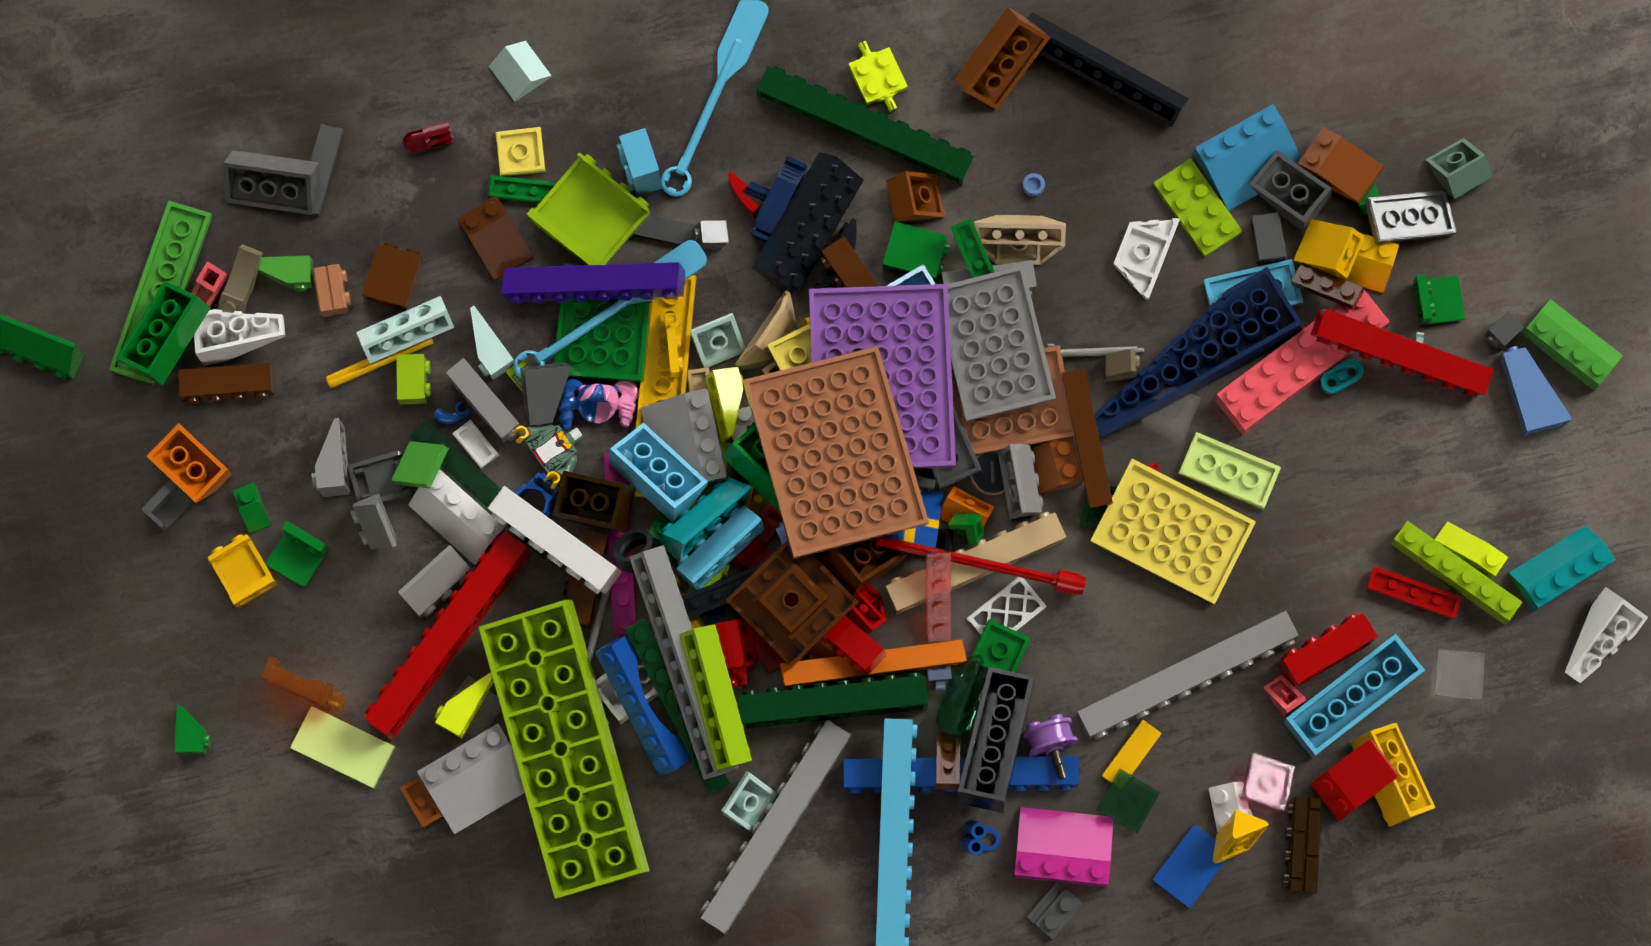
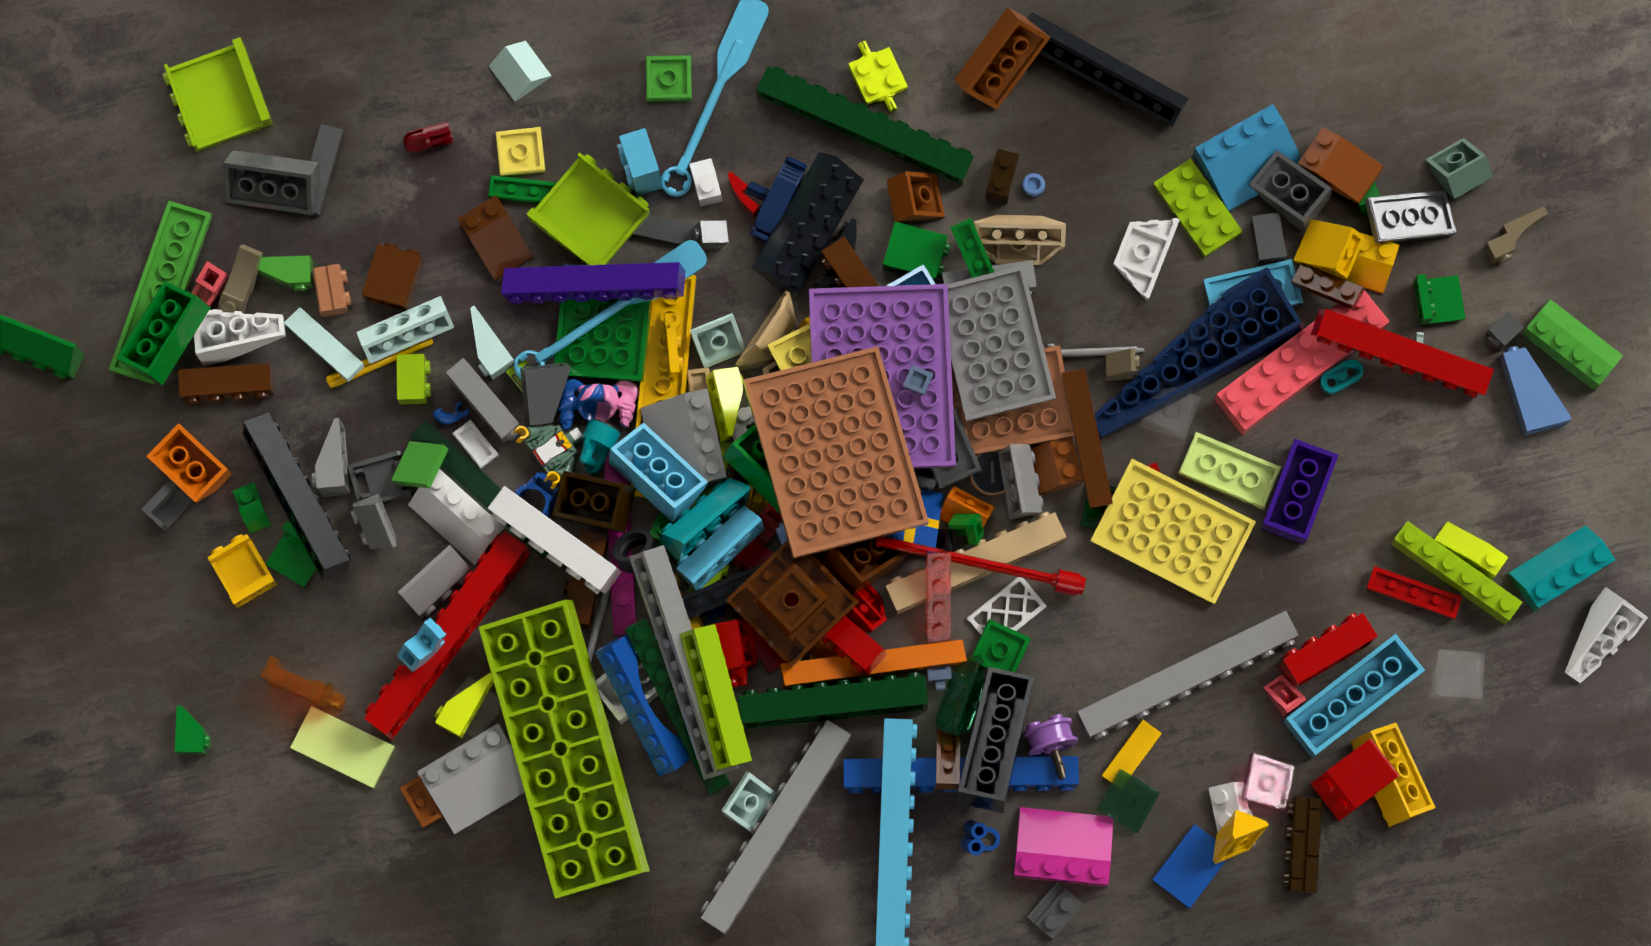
none -> lime panel [162,37,273,152]
none -> black brick [242,413,351,581]
none -> light aqua tile [284,307,364,382]
none -> medium azure brick [397,618,446,672]
none -> teal piece [579,419,621,475]
none -> bright green tile [646,55,692,102]
none -> white slope [689,158,722,207]
none -> sand blue plate [903,365,933,396]
none -> dark brown brick [985,148,1019,204]
none -> dark purple brick [1261,439,1338,545]
none -> dark tan slope [1484,206,1548,264]

